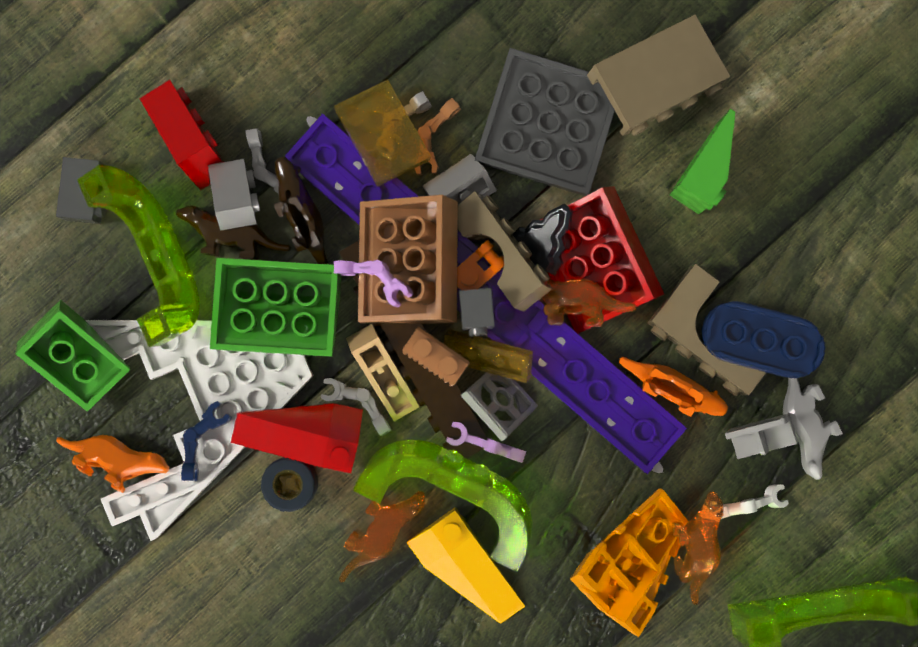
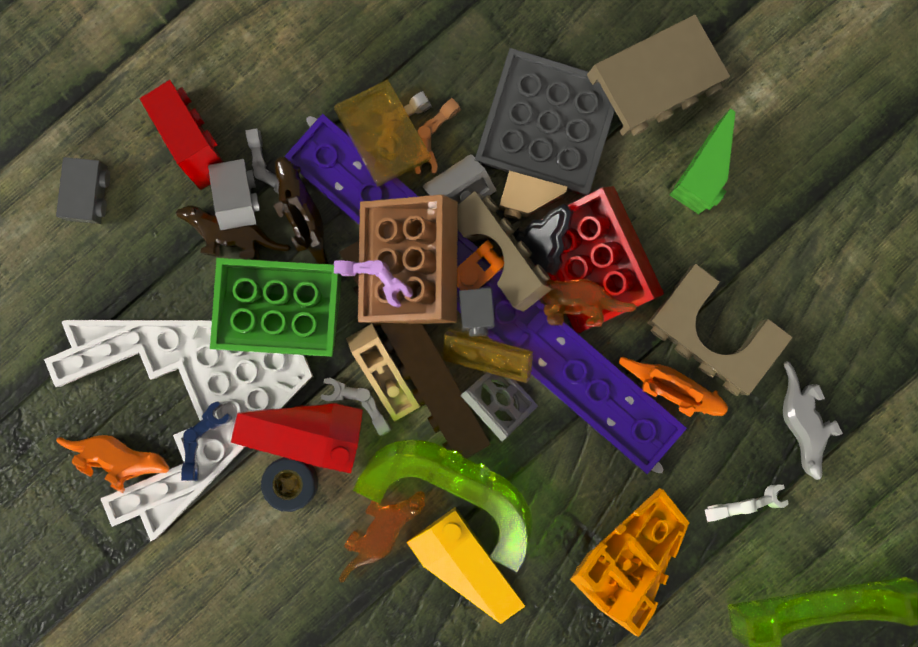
bright green slope [15,300,130,412] -> none
clear neon green arch [77,165,200,347] -> none
medium nougat brick [403,327,470,386] -> none
lavender piece [446,422,526,463] -> none
clear orange animal [672,491,724,605] -> none
dark blue tile [702,301,825,378] -> none
light grey panel [725,413,798,459] -> none
none -> tan slope [499,171,567,220]

